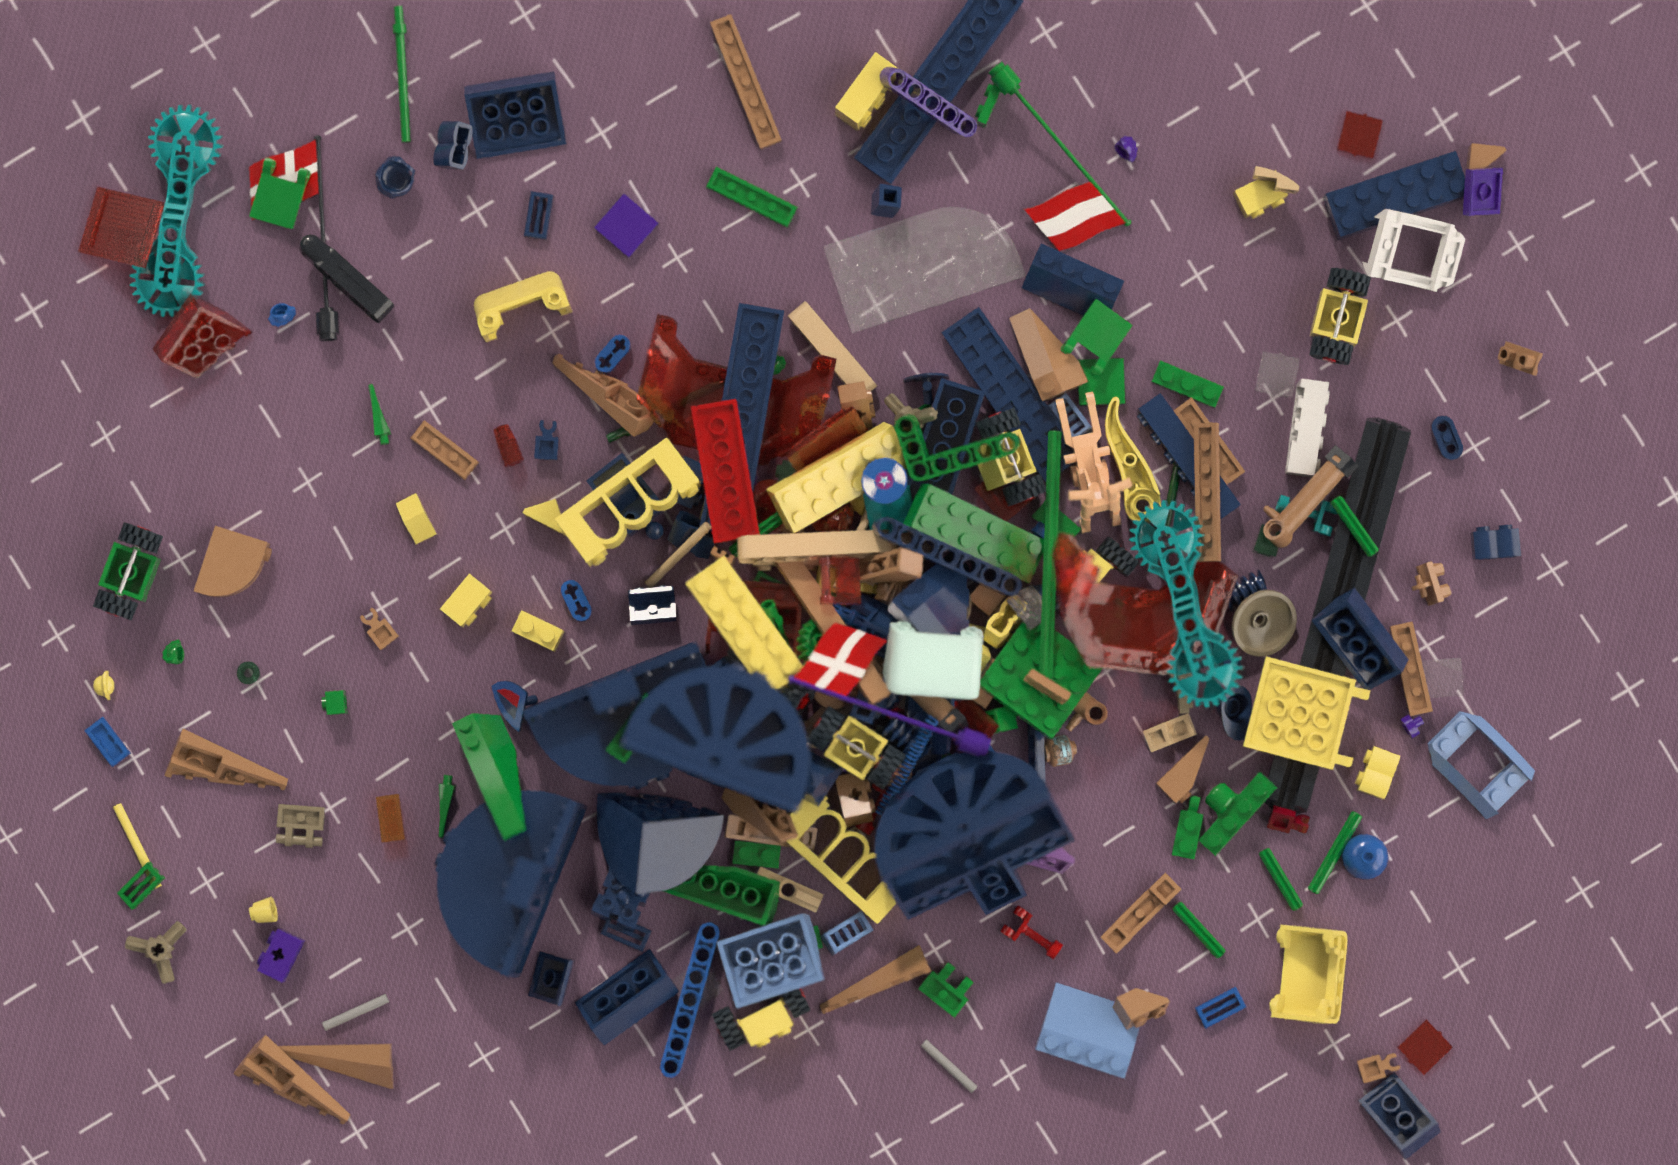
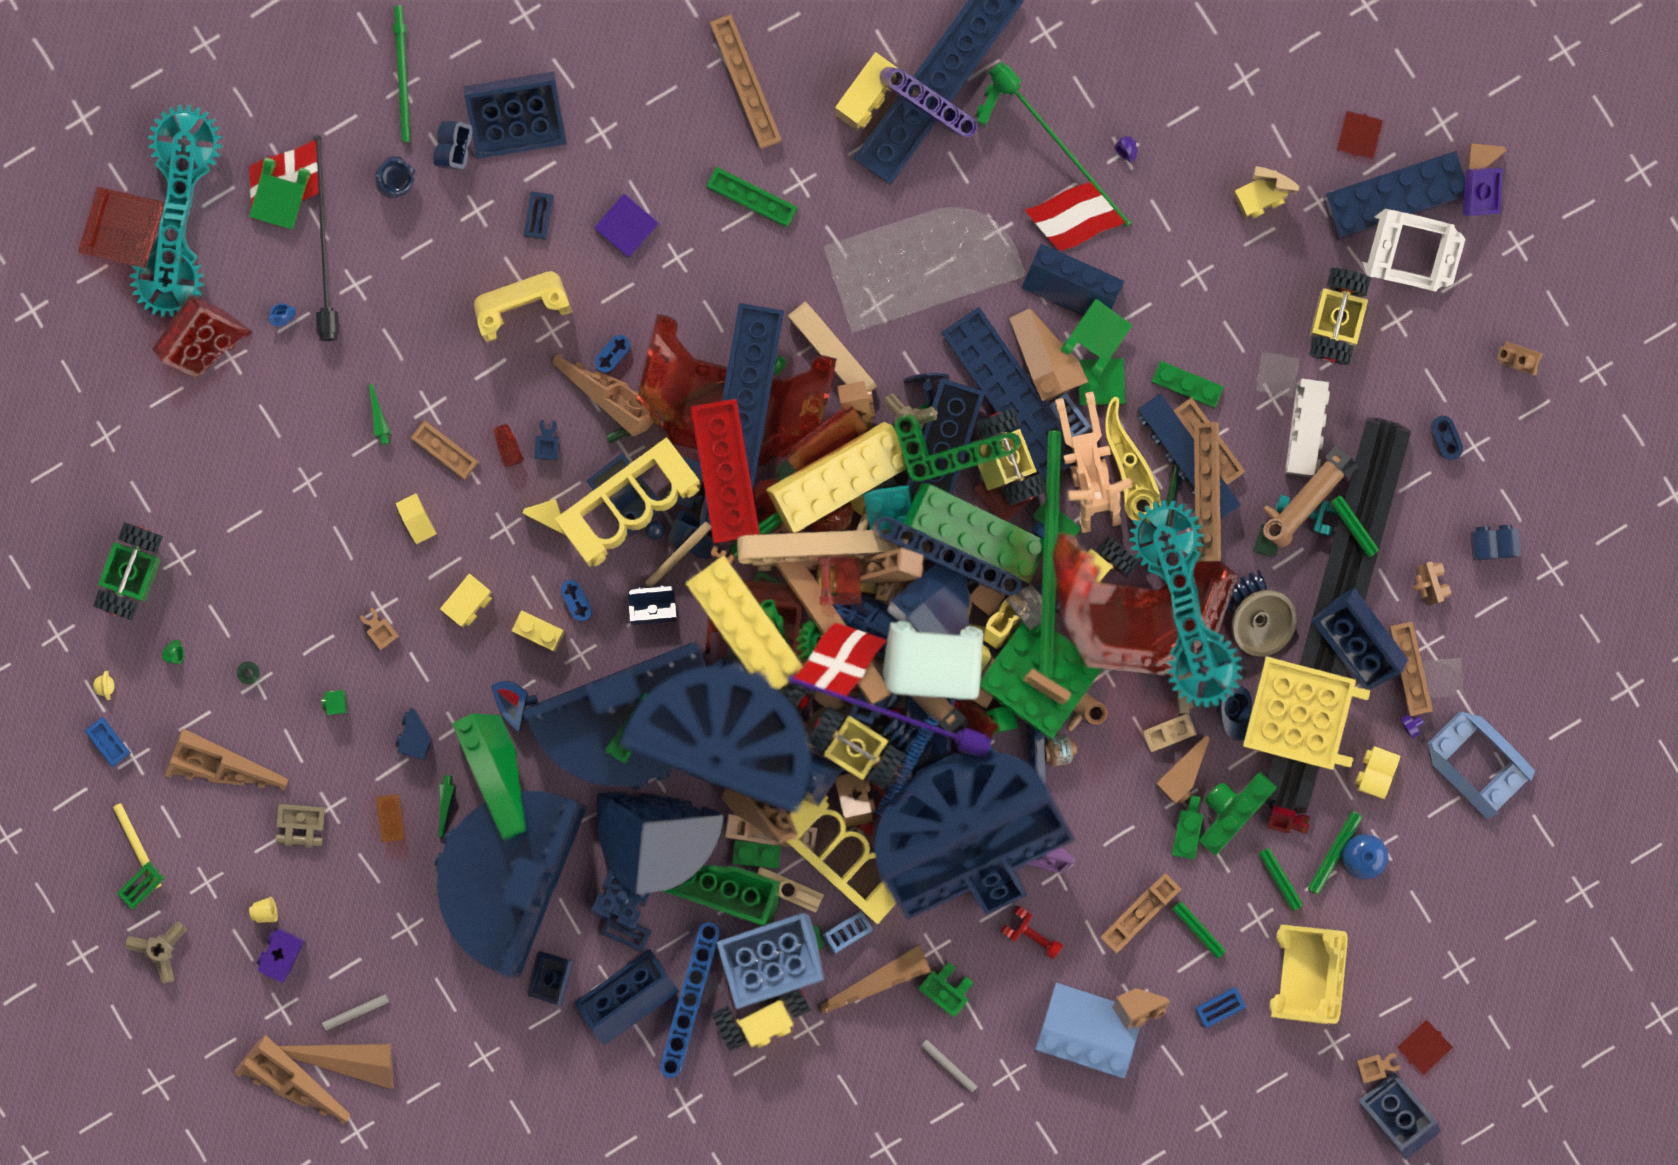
medium nougat brick [194,526,272,597] -> none
black piece [299,234,395,323] -> none
blue tile [861,458,908,504] -> none
dark blue brick [871,184,902,218] -> none
none -> dark blue slope [395,708,432,760]

